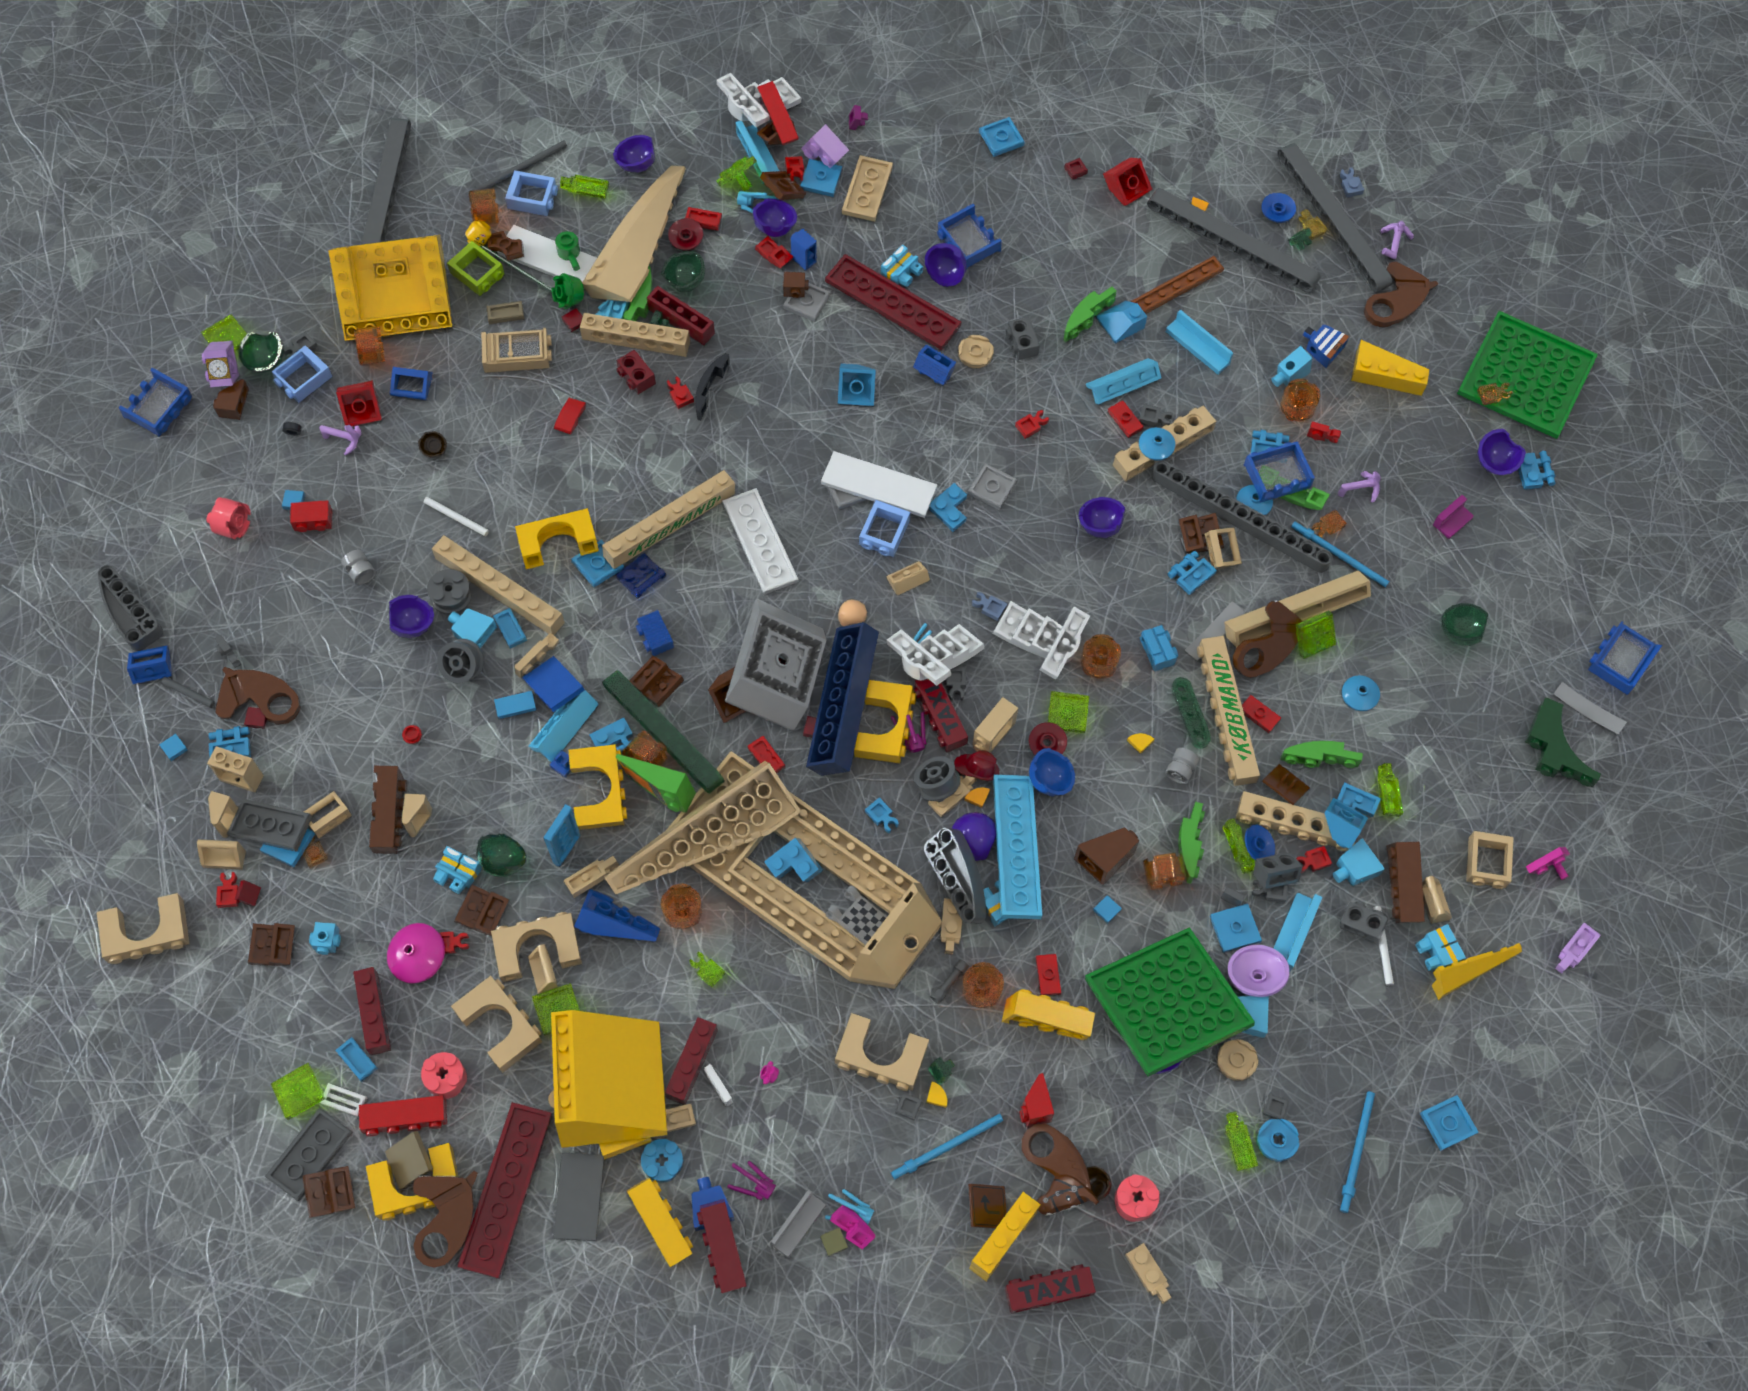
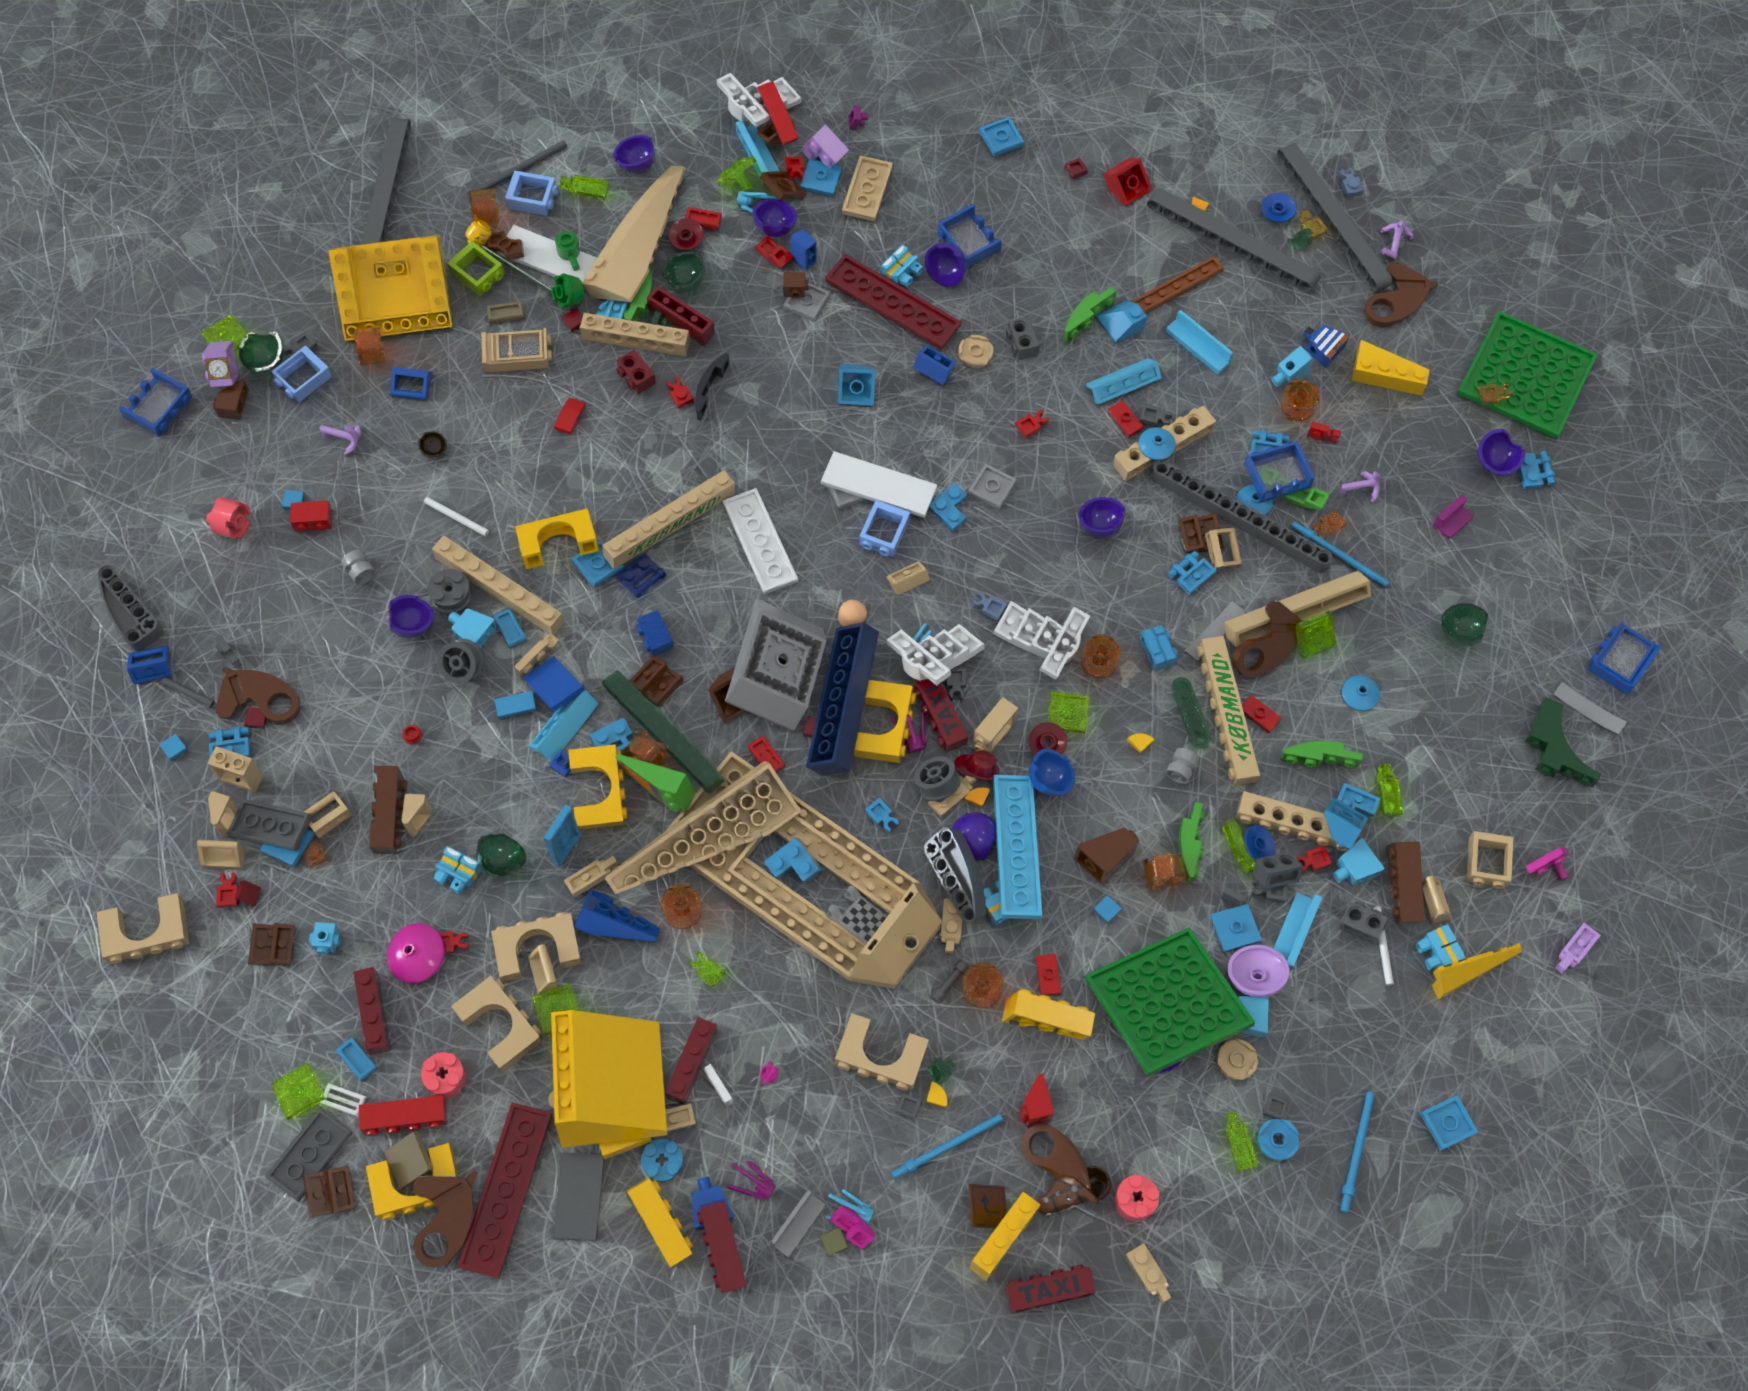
black tile [282,422,302,436] -> none
red slope [336,380,382,426] -> none
reddish brown slope [454,885,509,936] -> none
reddish brown piece [1262,764,1310,805] -> none

